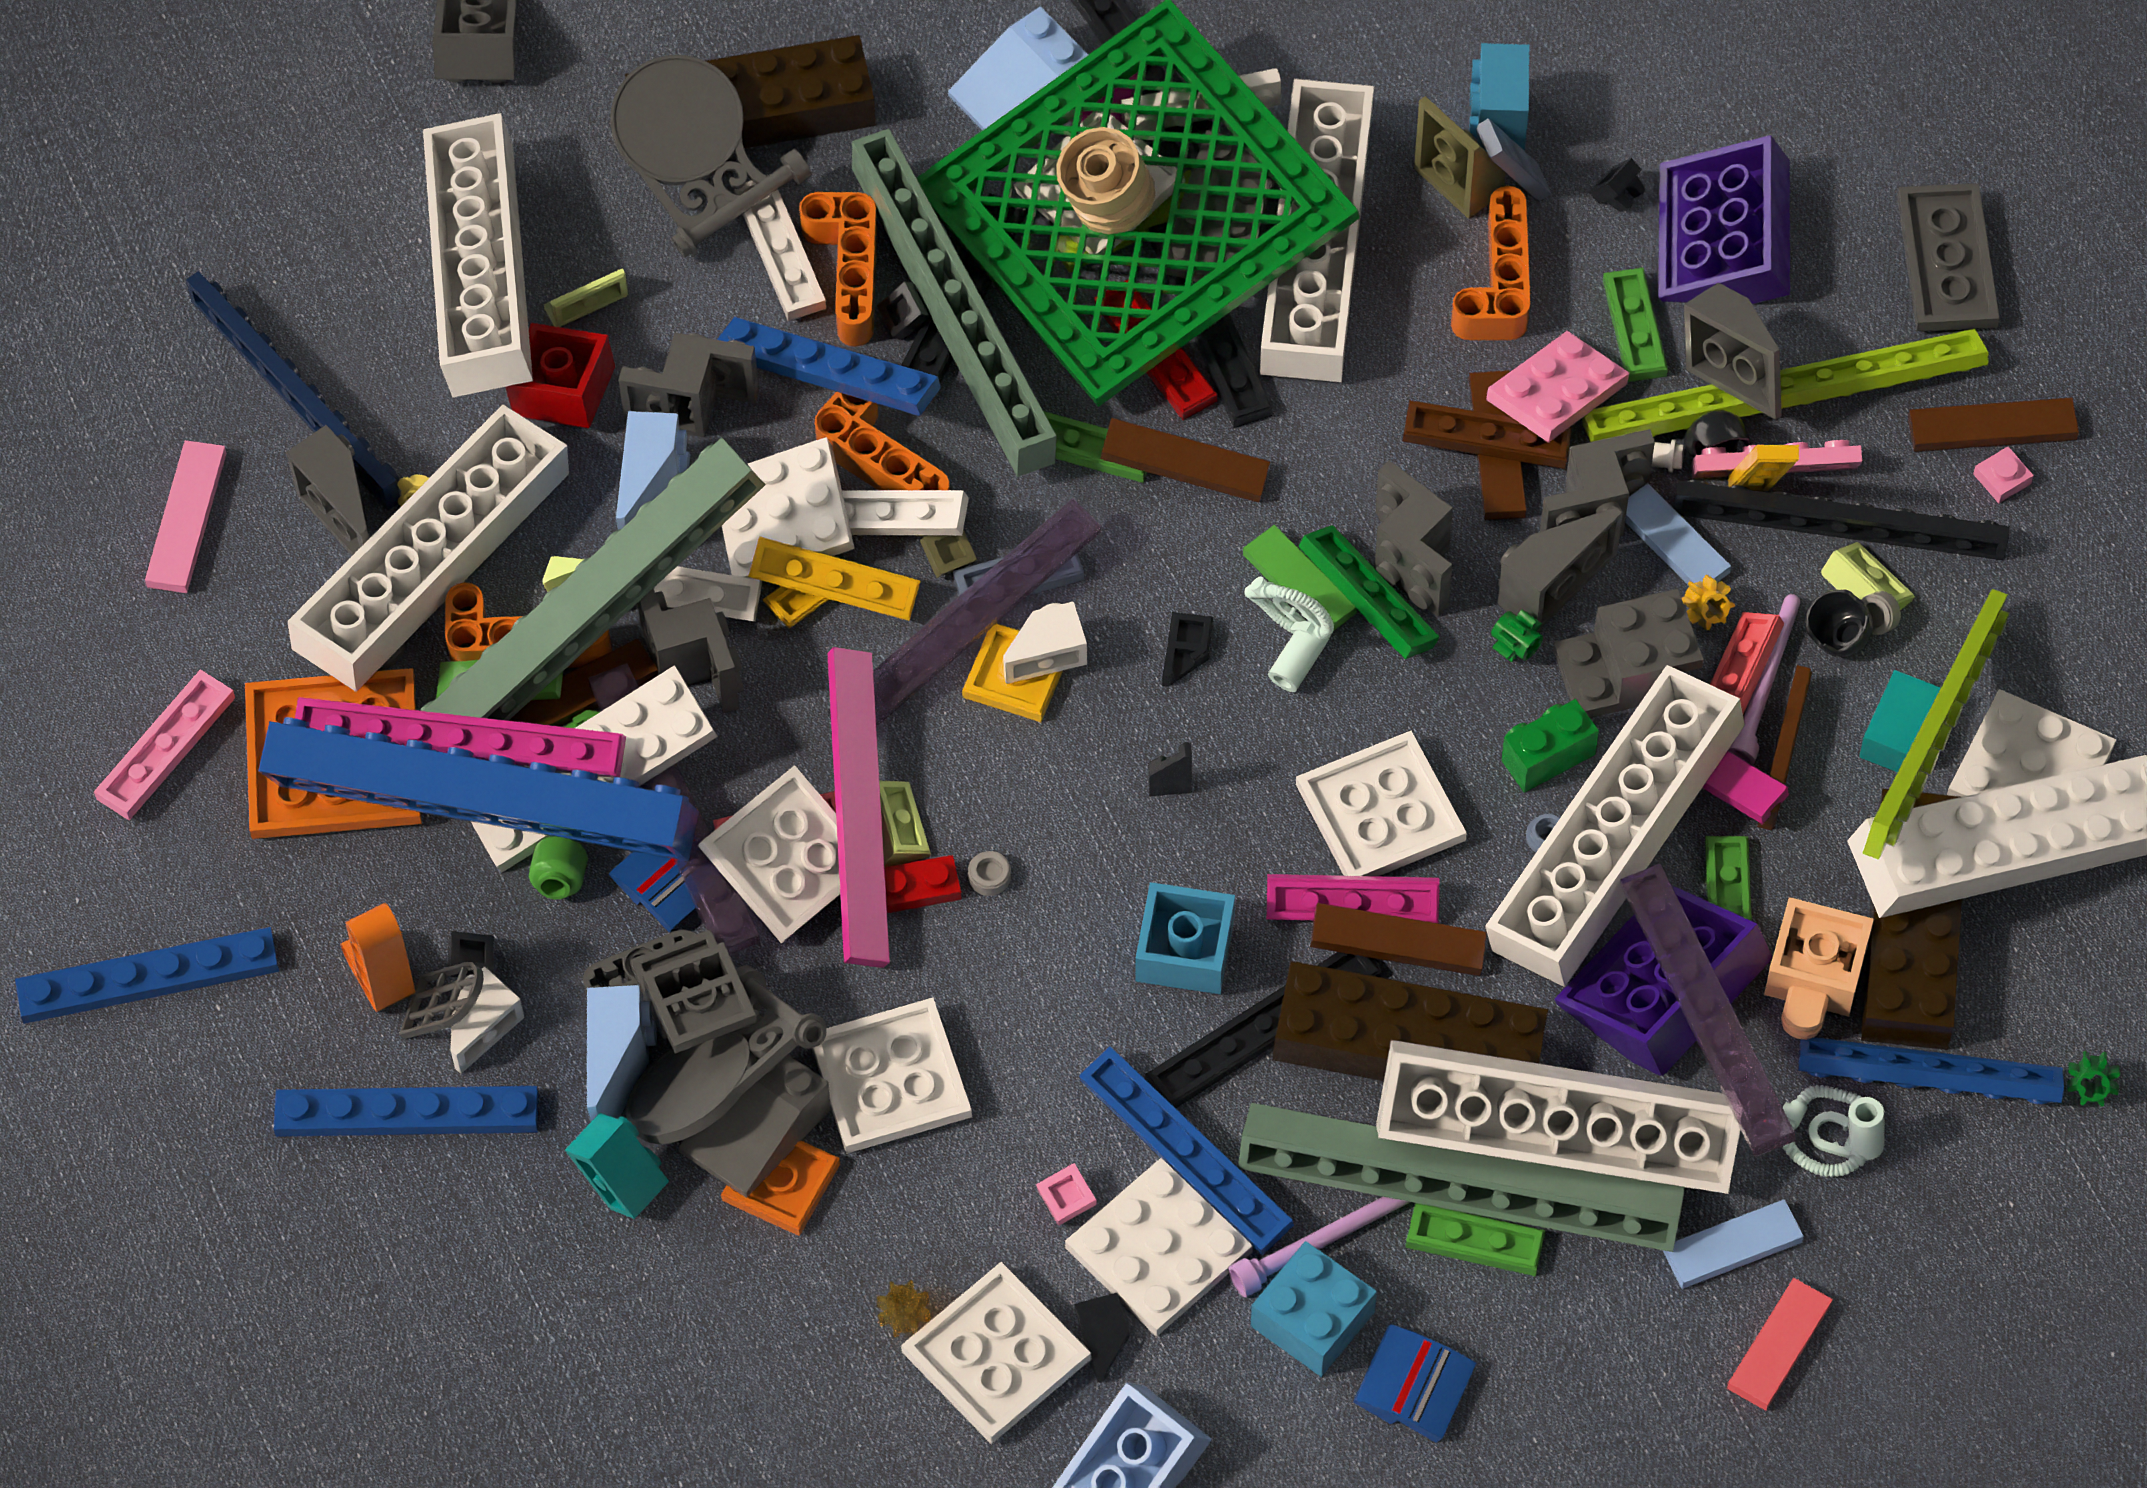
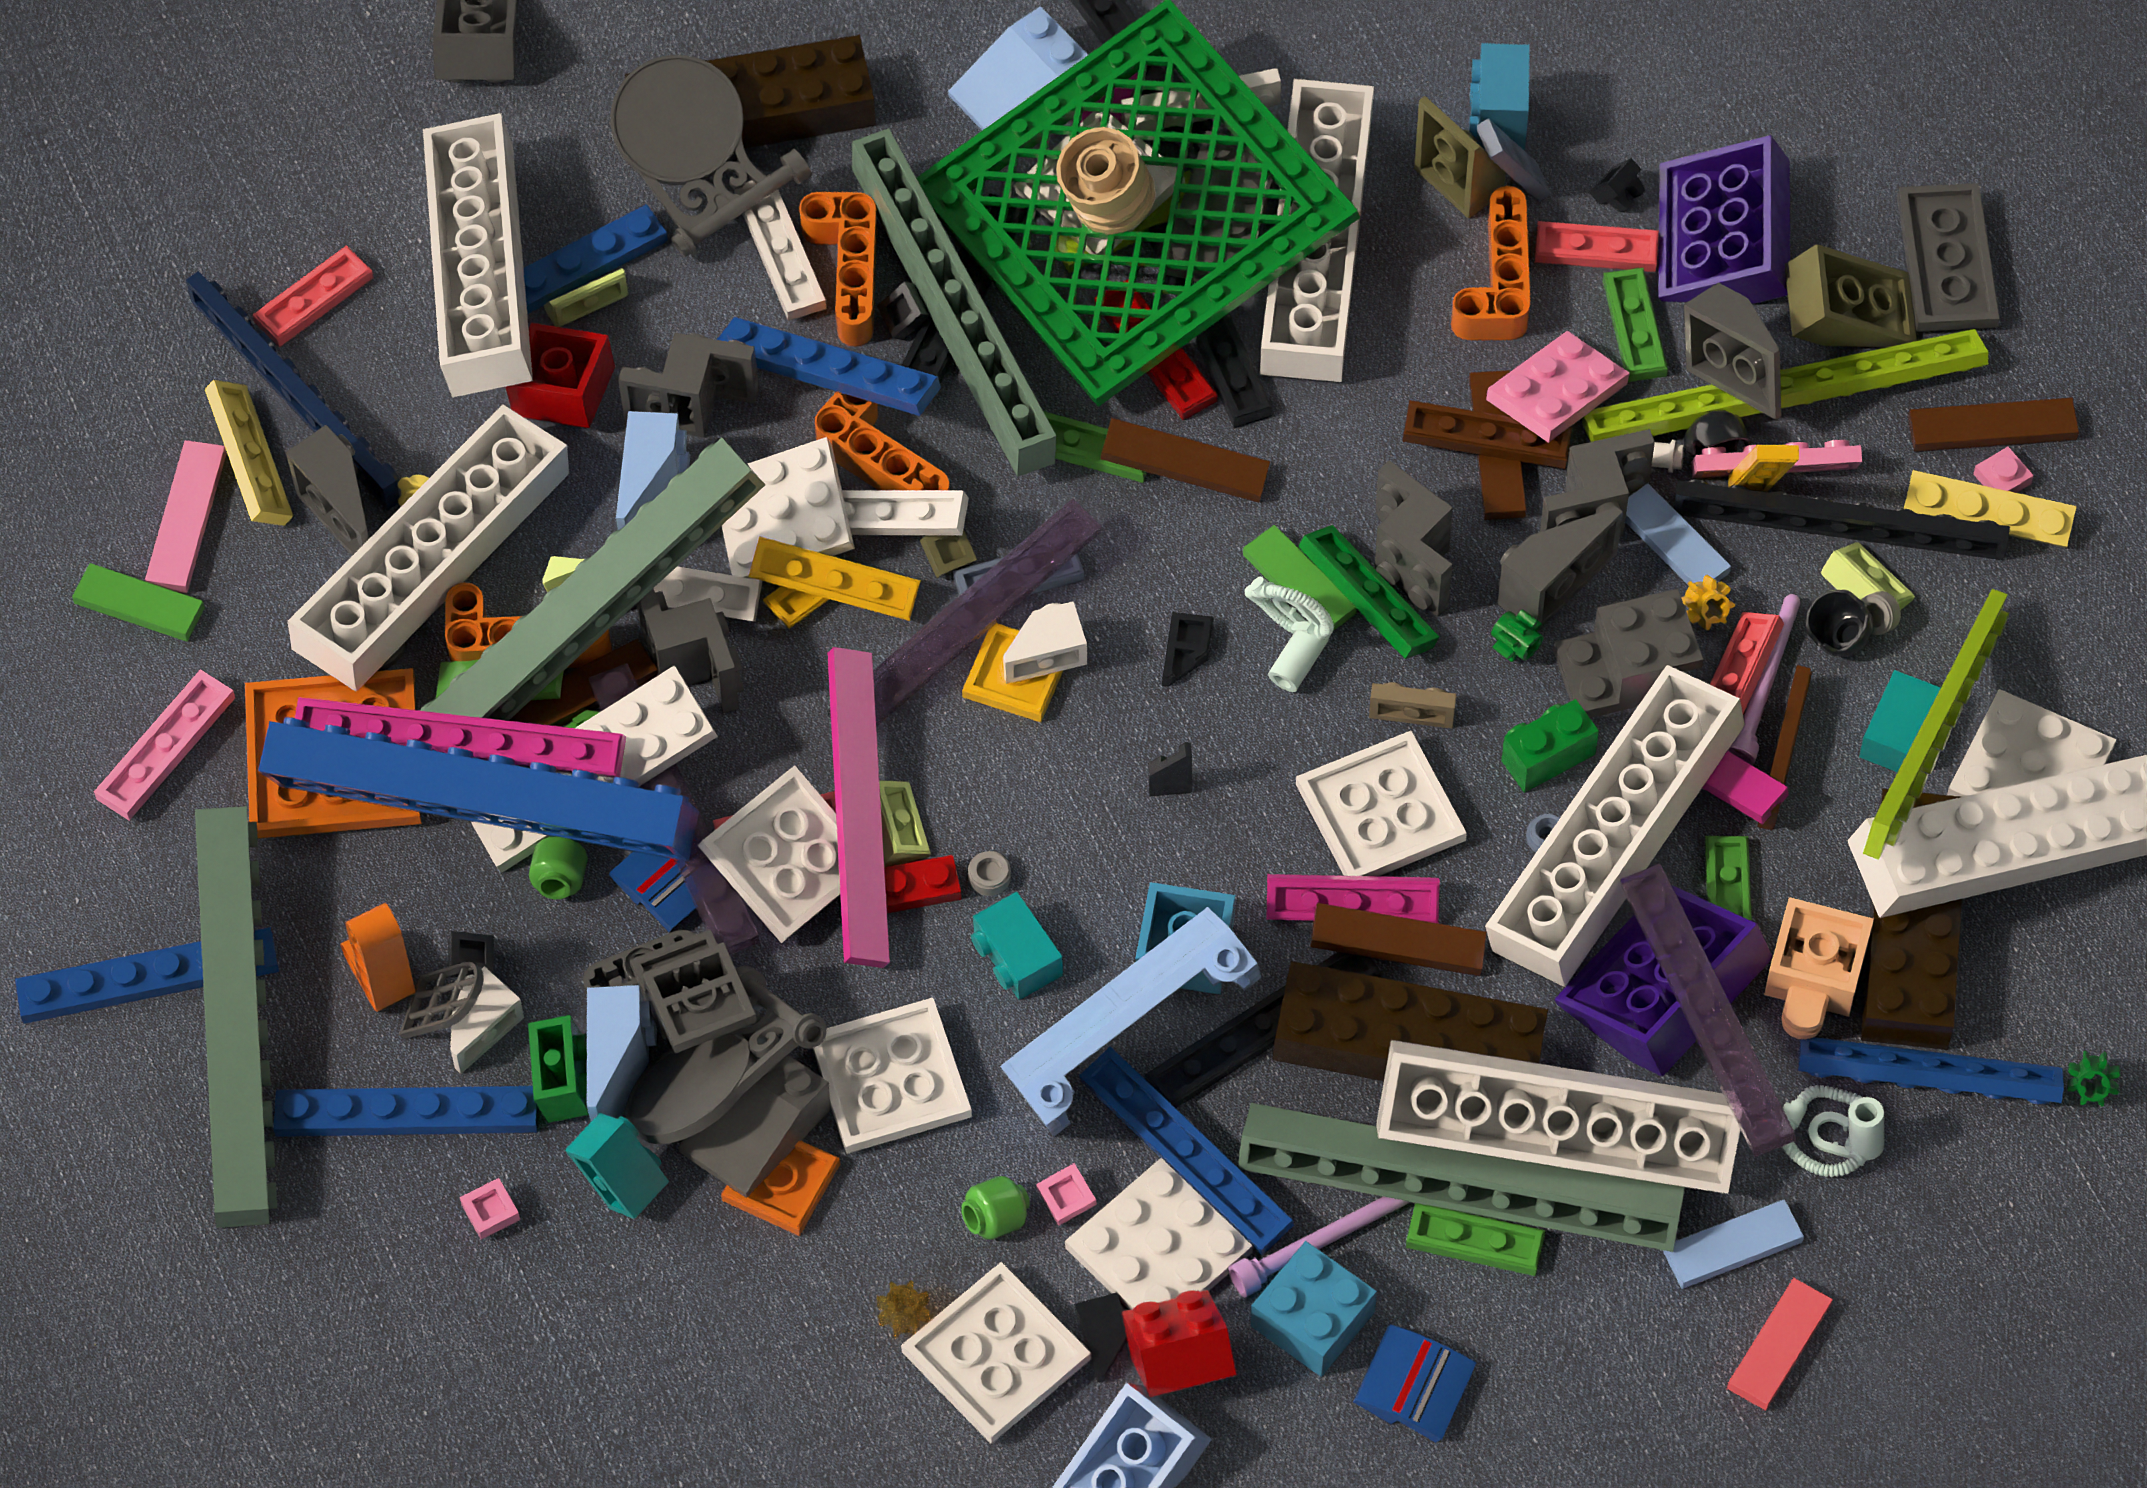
none -> bright green tile [72,563,205,642]
none -> sand green brick [195,806,277,1228]
none -> light yellow plate [205,380,293,526]
none -> coral tile [252,245,374,348]
none -> bright pink plate [460,1178,520,1240]
none -> blue plate [523,204,668,314]
none -> green brick [528,1015,589,1123]
none -> bright green head [961,1176,1030,1240]
none -> teal brick [971,891,1063,1000]
none -> light blue windscreen [1000,907,1261,1137]
none -> red brick [1122,1290,1236,1397]
none -> dark tan plate [1369,682,1456,729]
none -> coral tile [1535,221,1659,272]
none -> olive slope [1785,244,1917,347]
none -> light yellow plate [1904,470,2076,548]

